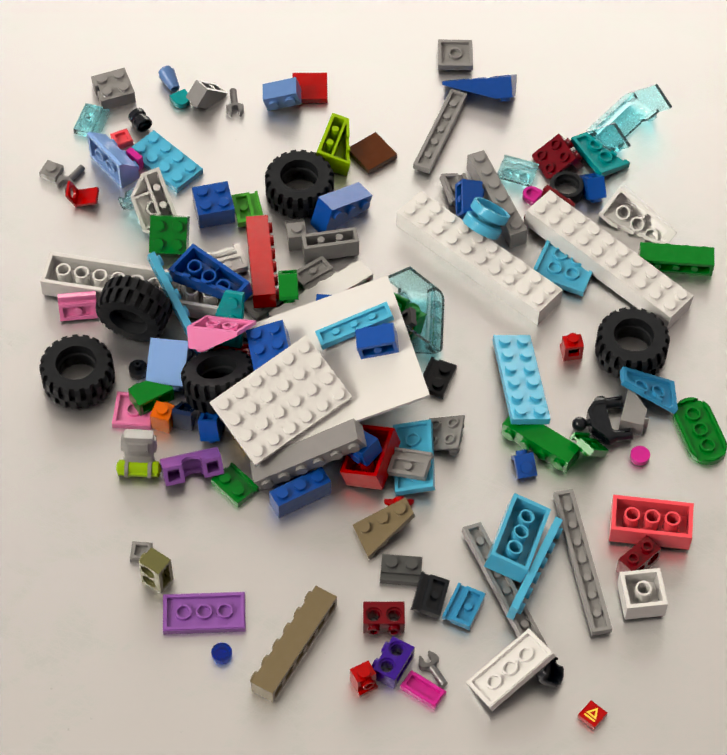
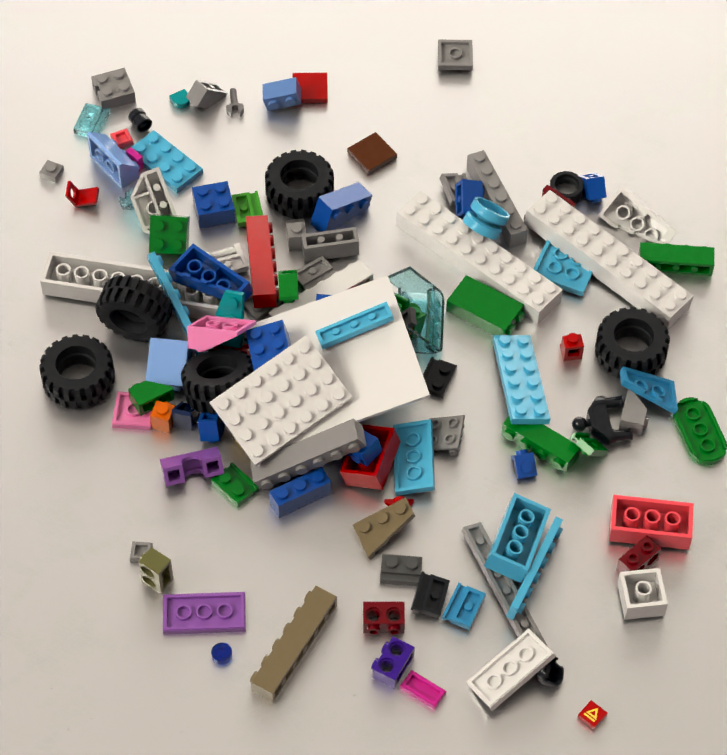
flat silver bar [57,165,85,193] -> none
bright pink plate [57,291,98,321] -> none
light grey piece [116,429,162,479] -> none
black tile [129,360,147,380] -> none
medium blue cone [158,66,180,92] -> none
lime wedge [316,113,350,177] -> none
red brick [350,660,378,697] -> none
blue brick [355,323,399,359] -> none
light grey plate [387,447,434,481] -> none
light grey plate [413,89,467,174] -> none
flat silver bar [419,651,448,688] -> none
blue wedge [442,74,517,102] -> none
clear light blue plate [497,155,539,187] -> none
dark pink tile [522,186,542,206] -> none
dark red bracket [532,134,584,180] -> none
light grey plate [553,489,612,636] -> none
teal wing [571,132,630,176] -> none
clear light blue windscreen [585,84,672,153] -> none
dark pink tile [630,446,650,466] -> none
none -> green brick [446,275,525,335]

